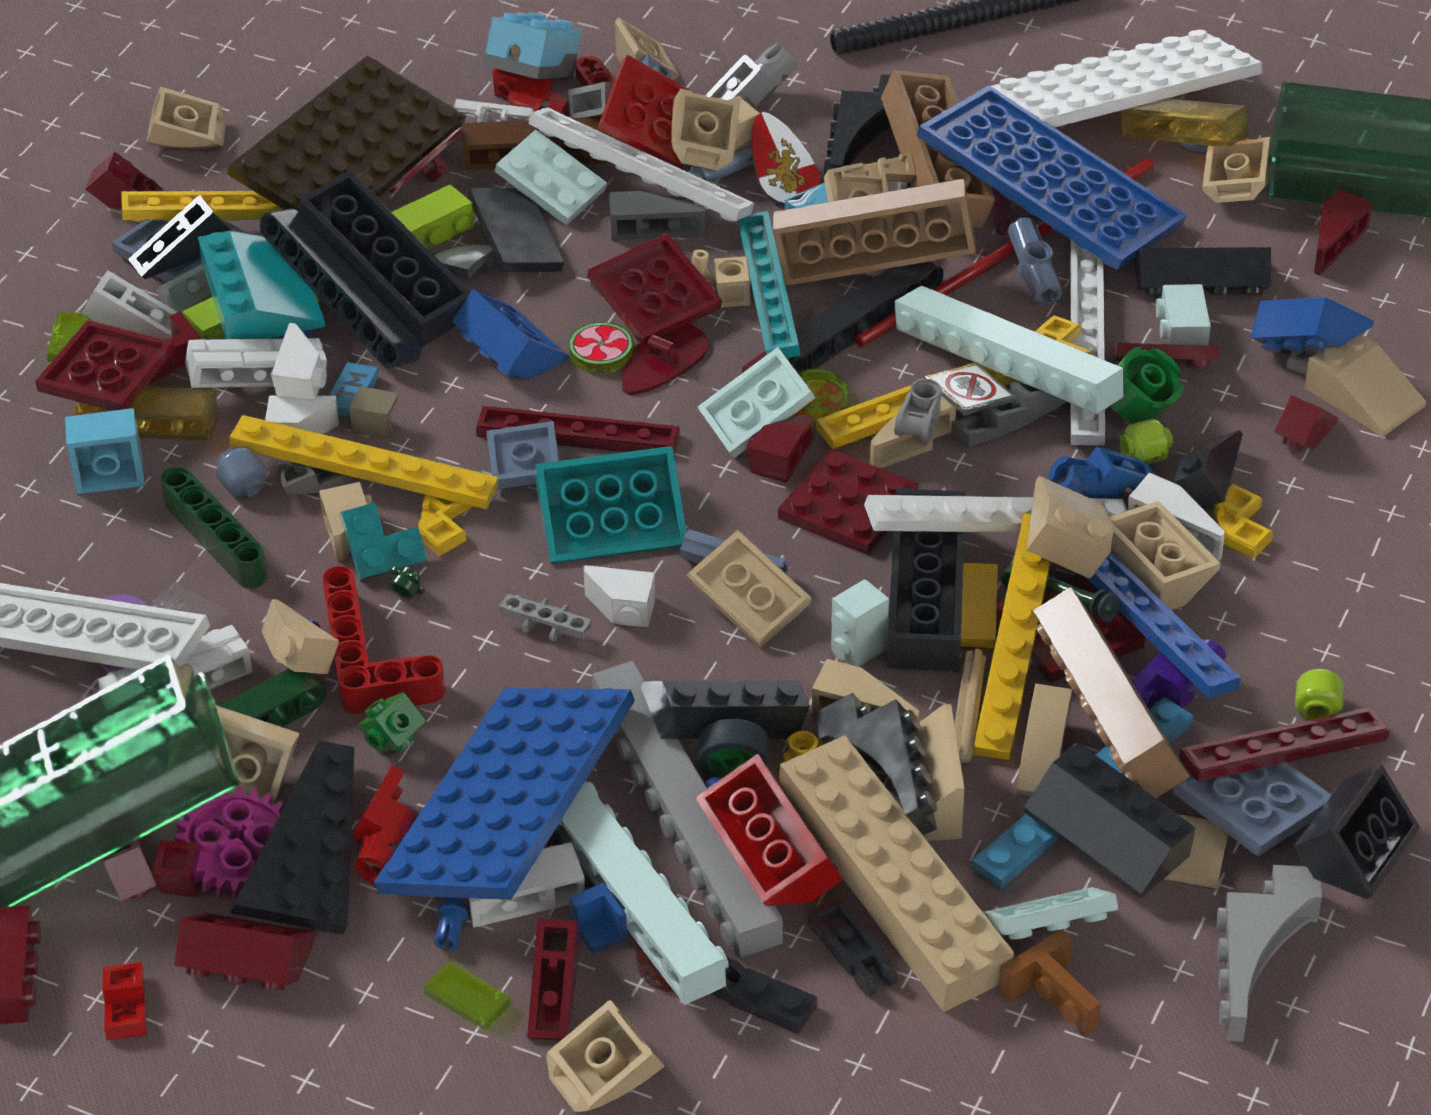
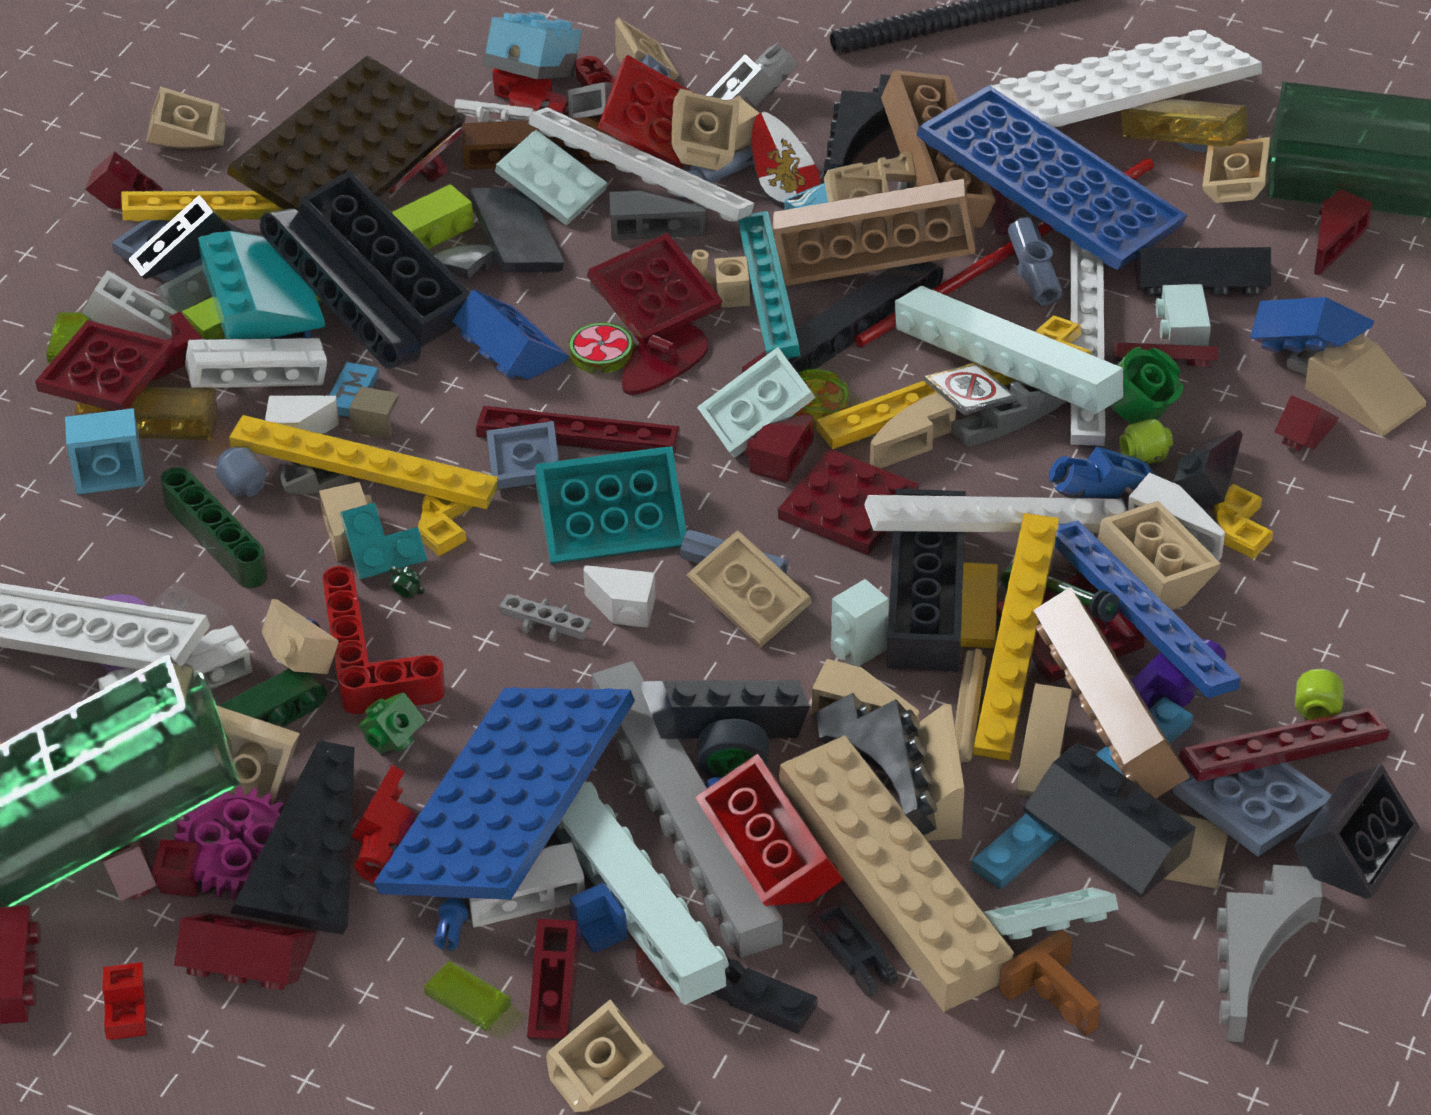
white slope [271,323,327,401] -> none
yellow plate [783,731,823,762] -> none
light grey piece [894,378,941,443] -> none
tan slope [1027,476,1113,579] -> none

